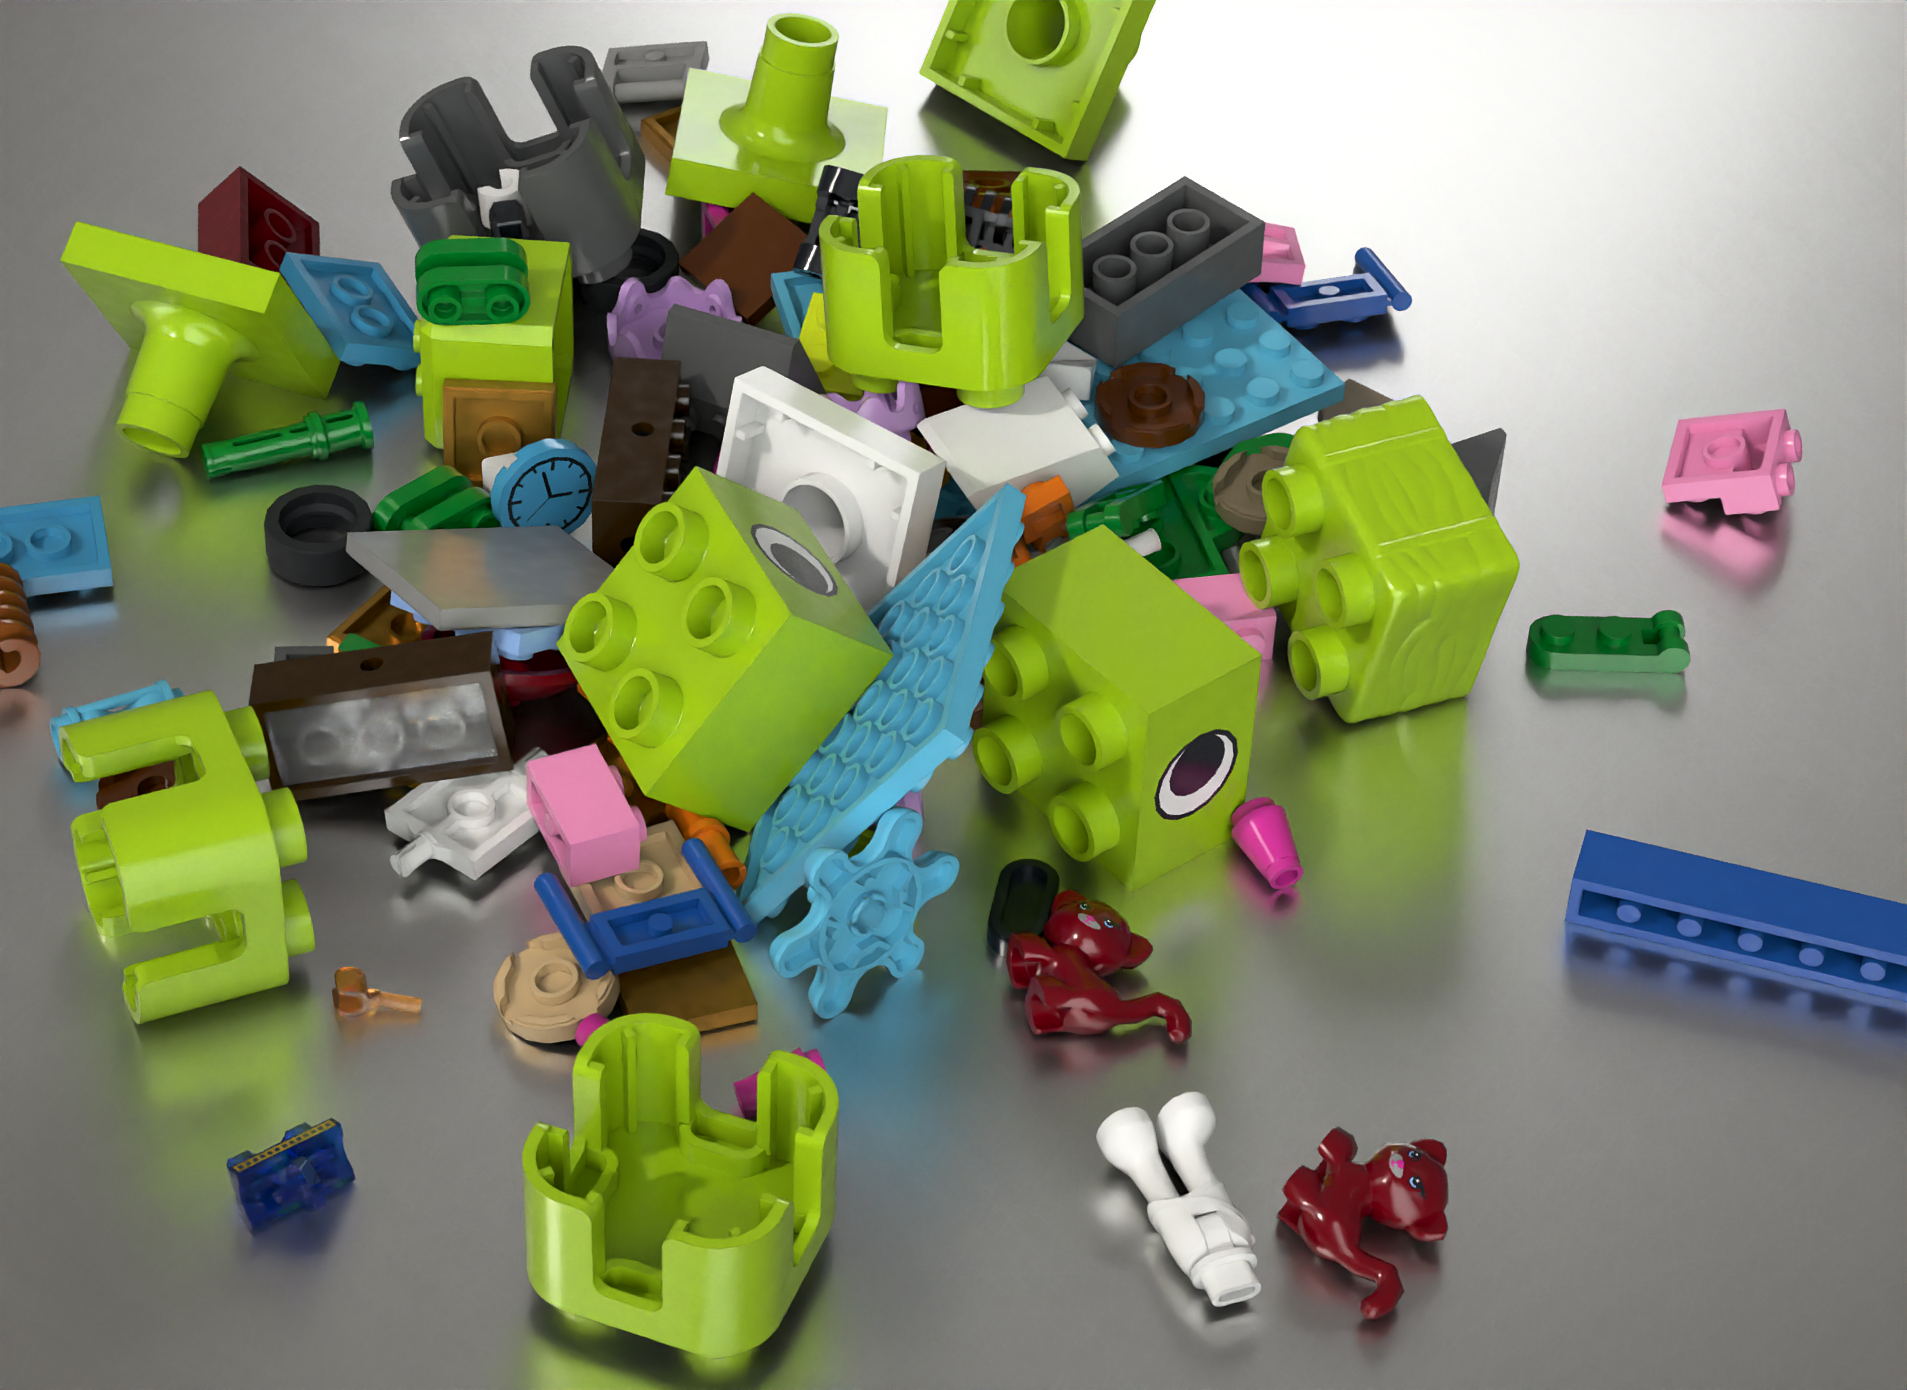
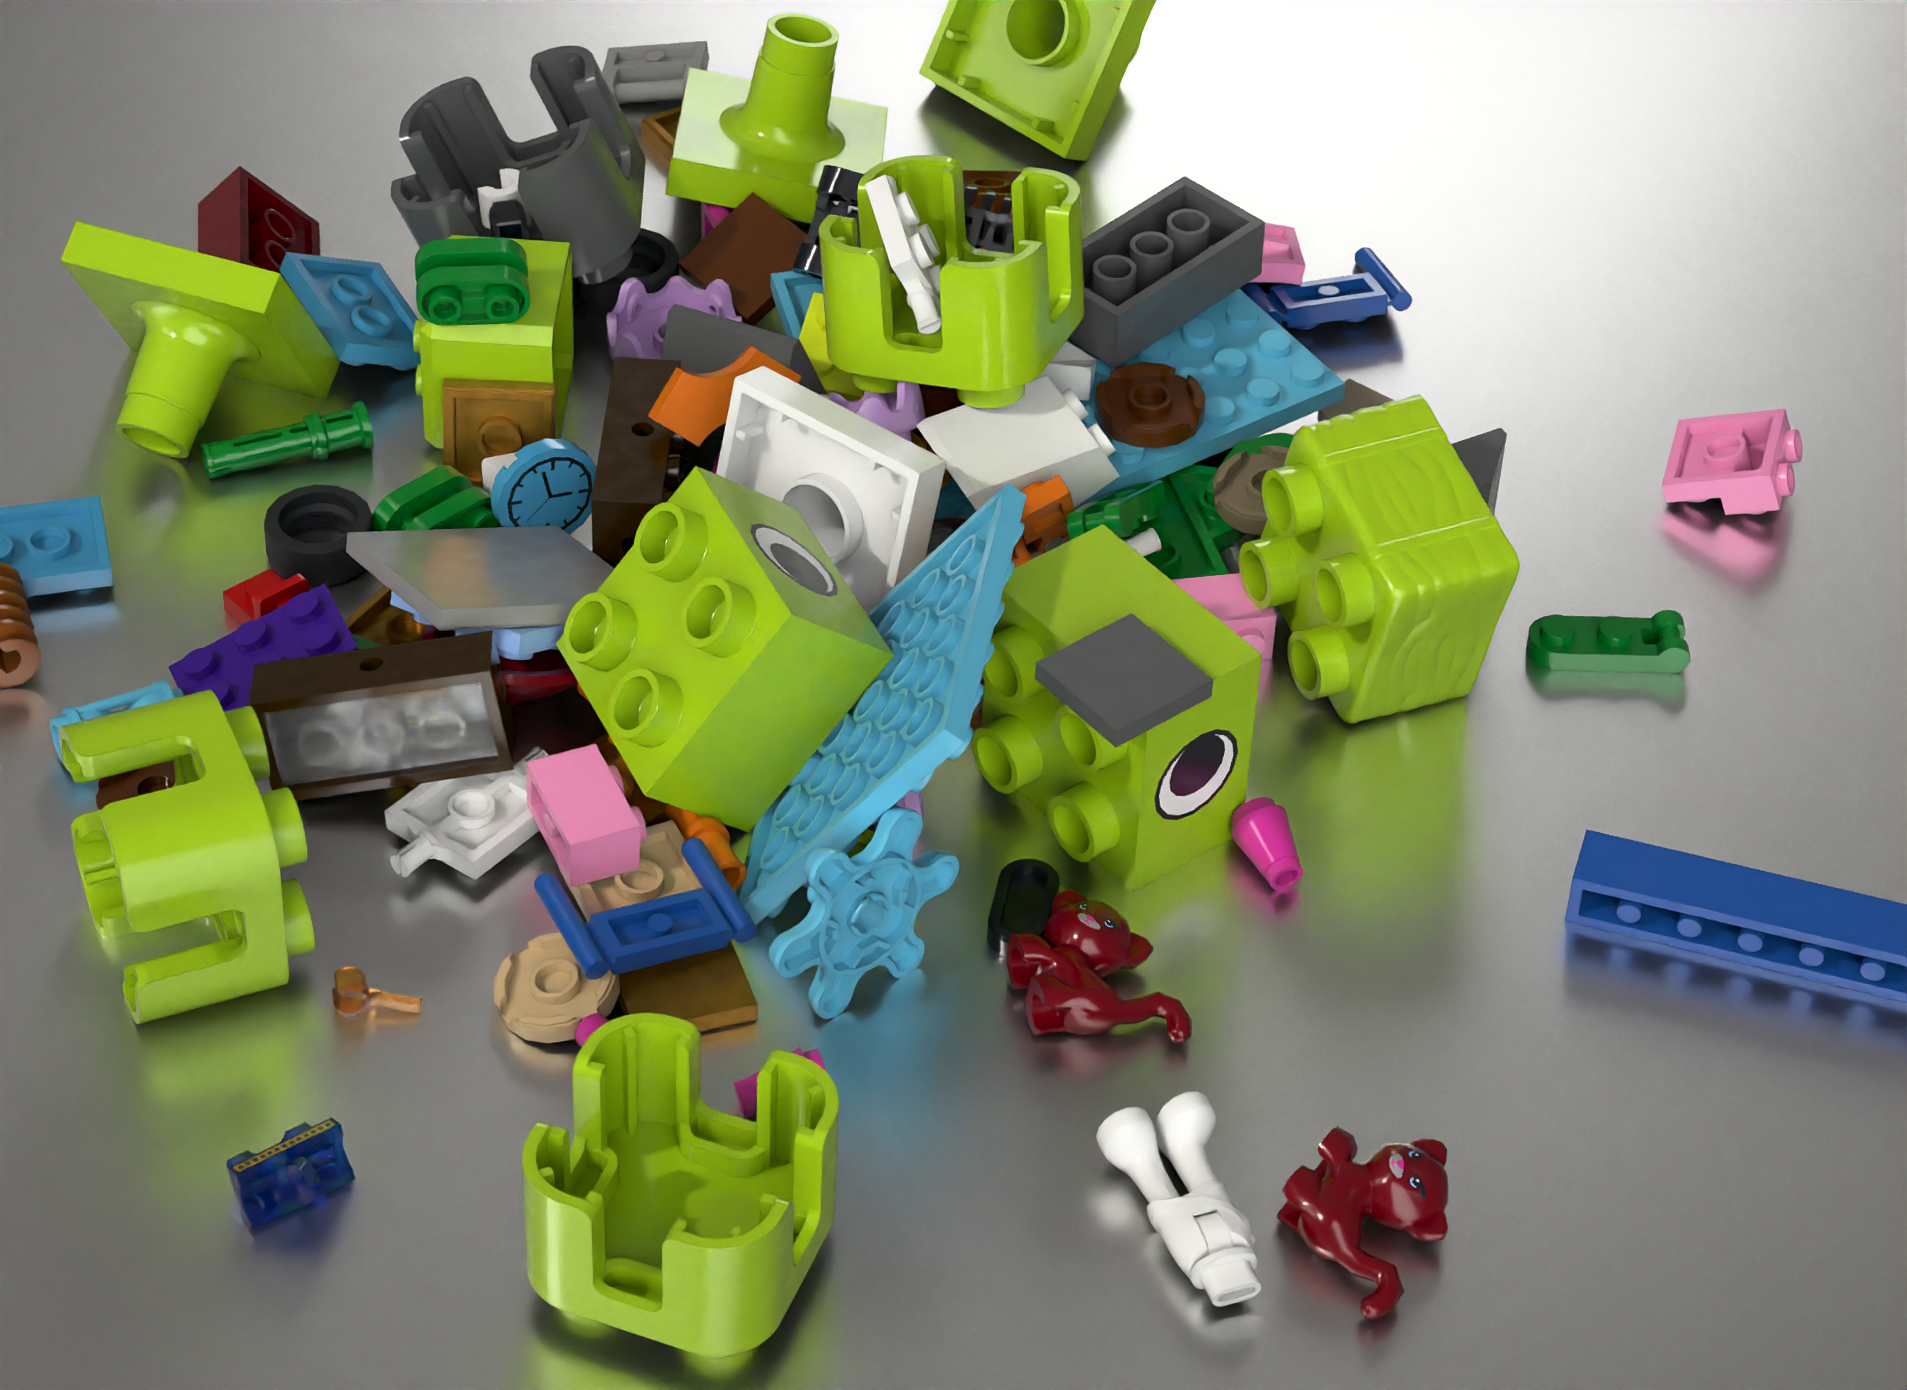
none -> dark purple plate [168,583,359,712]
none -> red bracket [223,568,309,625]
none -> orange tile [648,345,802,447]
none -> white plate [865,175,942,334]
none -> dark grey tile [1035,613,1213,747]

